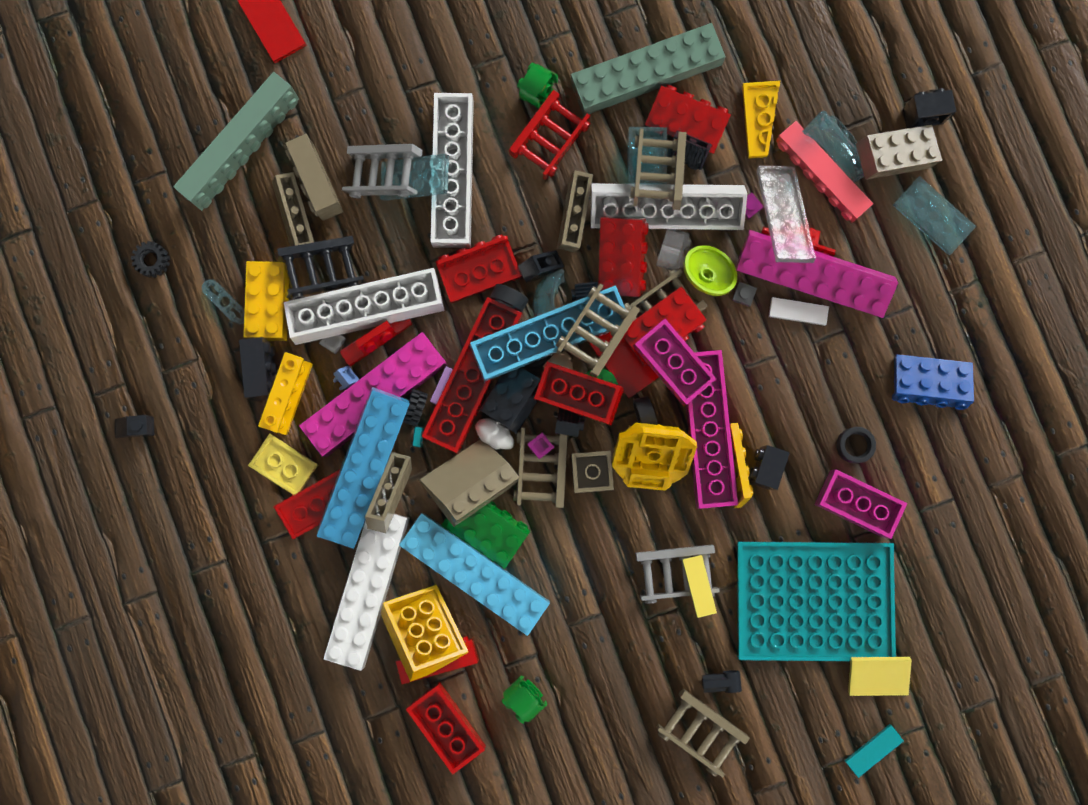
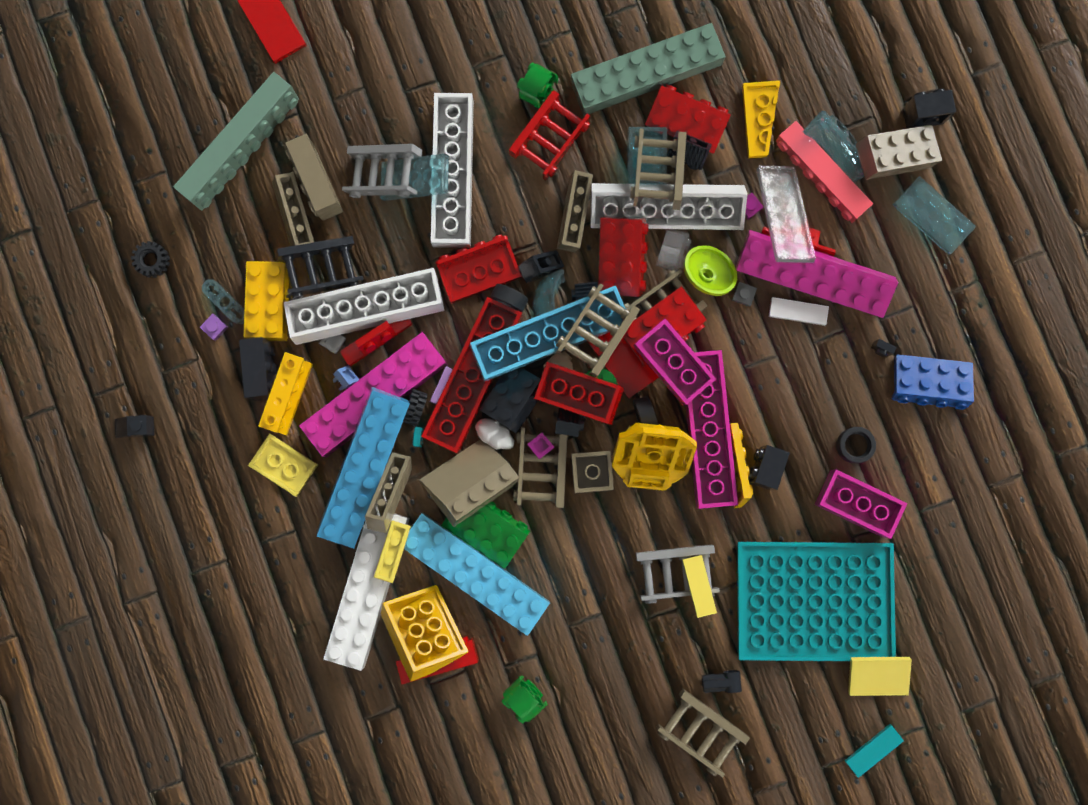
red tile [273,469,340,539] -> none
red brick [406,682,486,775] -> none
none -> medium lavender plate [200,314,228,341]
none -> light yellow tile [374,520,411,583]
none -> black plate [871,339,897,357]

